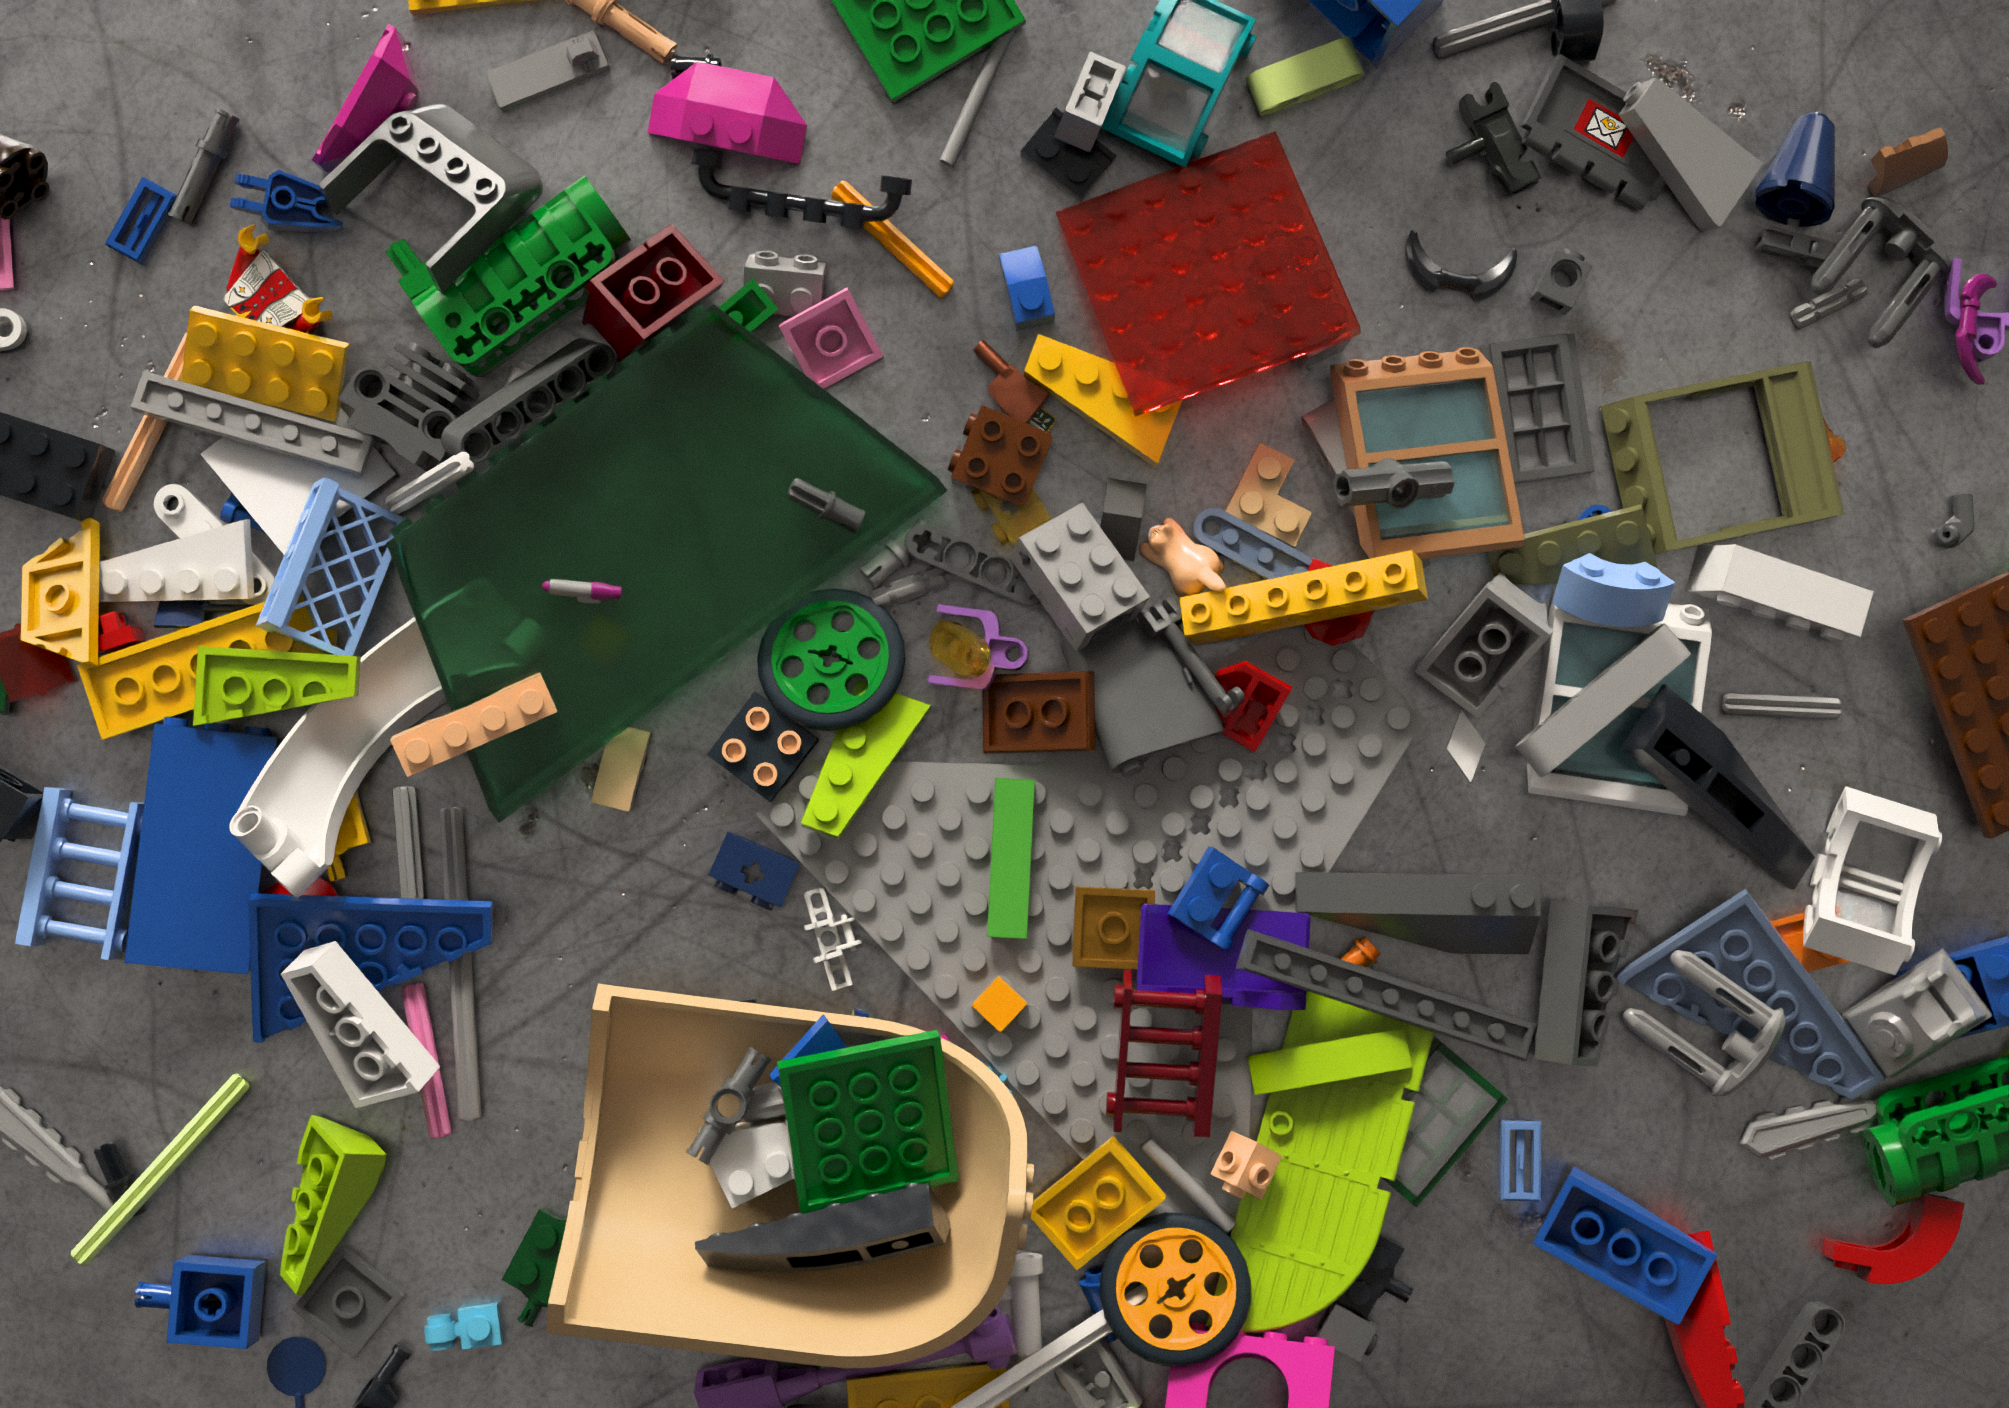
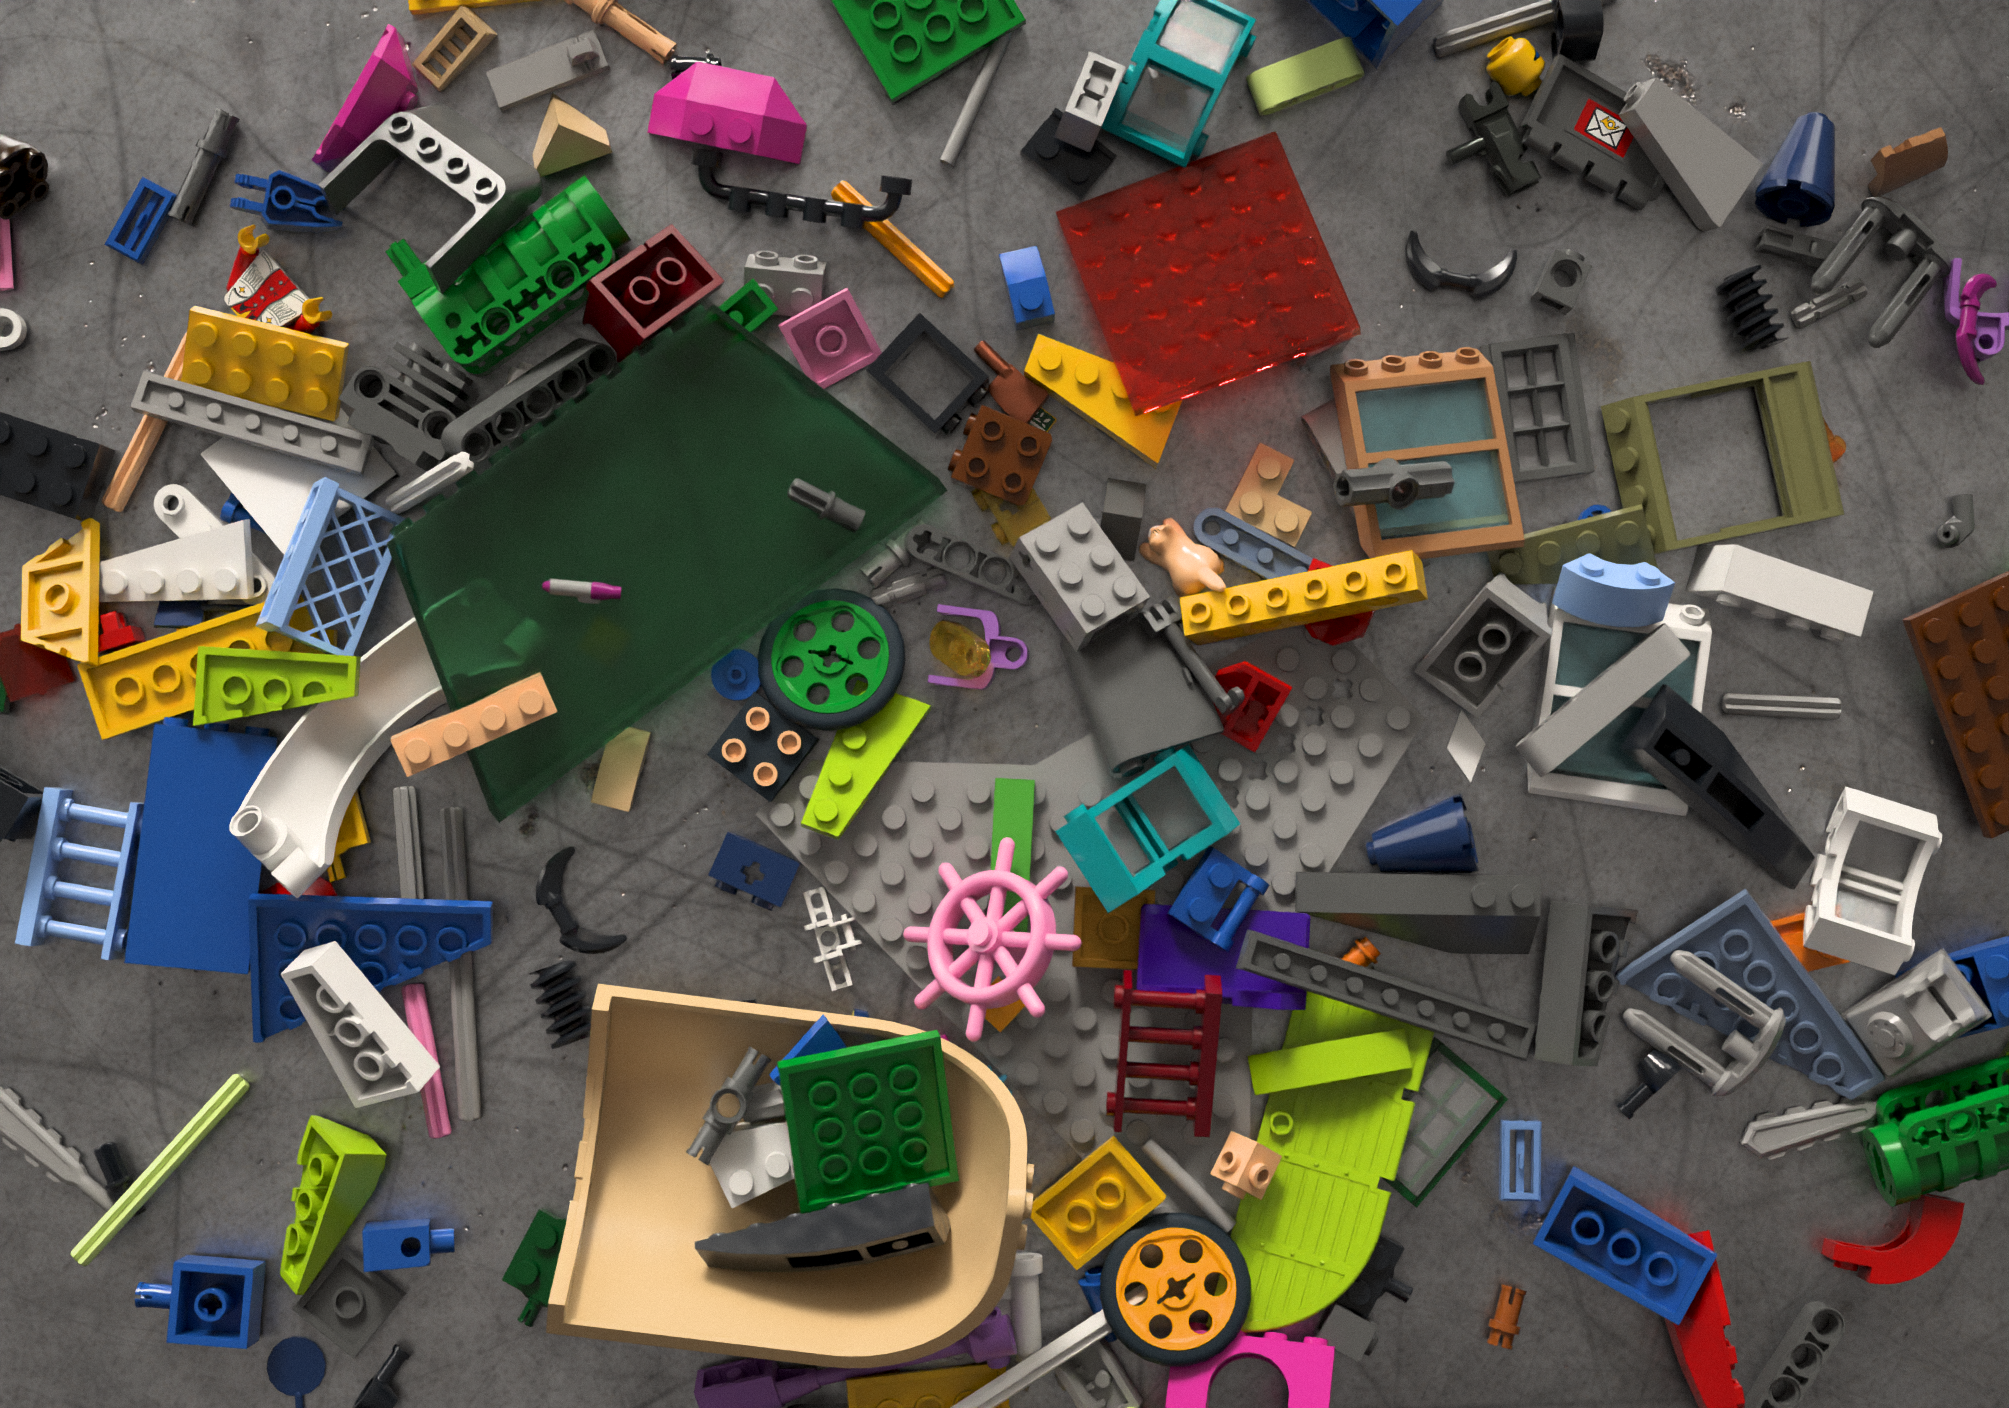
medium azure plate [424,1302,504,1351] -> none
reddish brown tile [982,671,1096,754] -> none
none -> blue torso [362,1219,455,1272]
none -> tan slope [411,6,497,92]
none -> black piece [529,961,592,1049]
none -> tan slope [532,93,612,177]
none -> black piece [536,847,627,954]
none -> blue wheel [711,649,762,701]
none -> black window [866,313,990,439]
none -> bright pink piece [903,837,1081,1042]
none -> teal window [1055,744,1240,913]
none -> dark blue cone [1366,794,1479,873]
none -> yellow head [1486,36,1545,96]
none -> dark orange pin [1487,1284,1527,1350]
none -> black bar [1616,1049,1682,1119]
none -> black piece [1716,265,1789,354]

